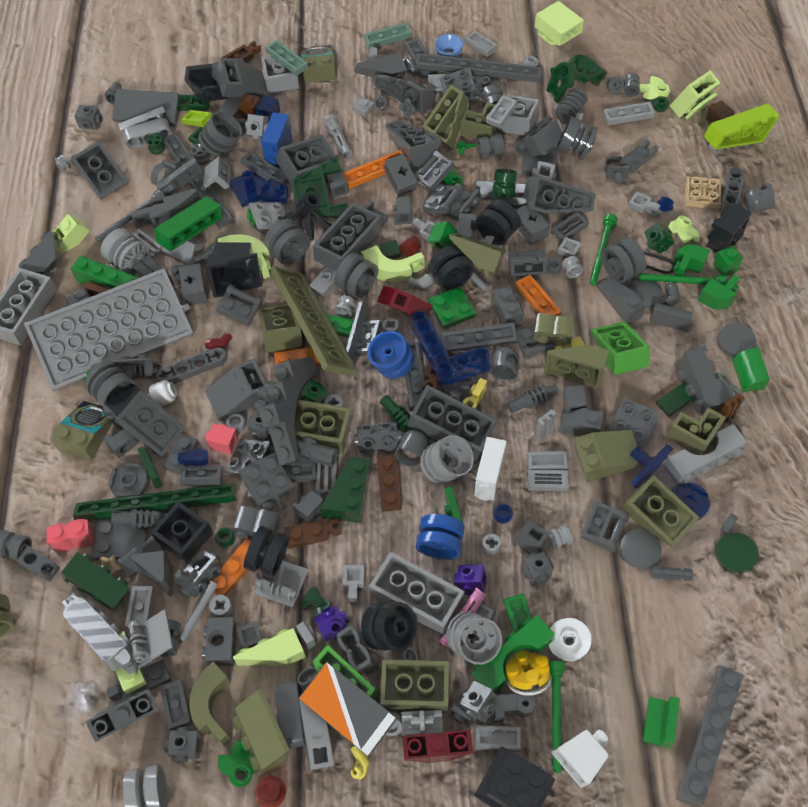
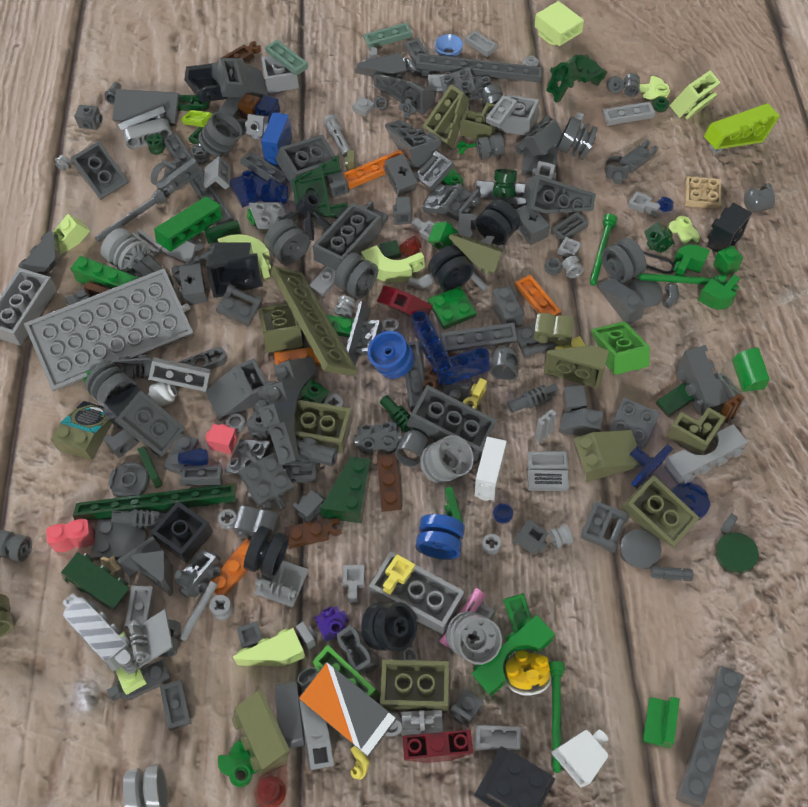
dark grey leg [16,546,60,582] -> none
dark grey slope [85,689,159,742] -> none
dark grey slope [131,188,199,228] -> none
dark grey brick [165,727,201,763] -> none
olive arch [189,662,231,746] -> none
dark grey brick [202,617,237,666] -> none
dark red arm [205,332,233,350] -> none
dark green plate [215,527,236,548] -> none
olive slope [301,45,336,83] -> none
dark green piece [302,587,332,620] -> none
light grey tile [316,458,338,494] -> none
dark purple brick [454,564,488,596] -> none
dark grey brick [460,681,499,723] -> none
dark grey leg [493,694,535,723] -> none
dark grey brick [508,250,547,276] -> none
dark grey brick [522,552,554,586] -> none
white dish [548,618,591,661] -> none
dark grey piece [555,88,588,124] -> none
dark grey brick [650,303,692,332] -> none
reddish brown brick [706,100,735,123] -> none
dark grey tile [717,323,756,357] -> none
dark grey beam [720,167,744,213] -> none
none -> light grey brick [148,357,210,392]
none -> dark green tile [204,220,242,244]
none -> light grey bush [218,509,236,530]
none -> olive plate [344,150,355,171]
none -> light yellow plate [383,554,415,595]

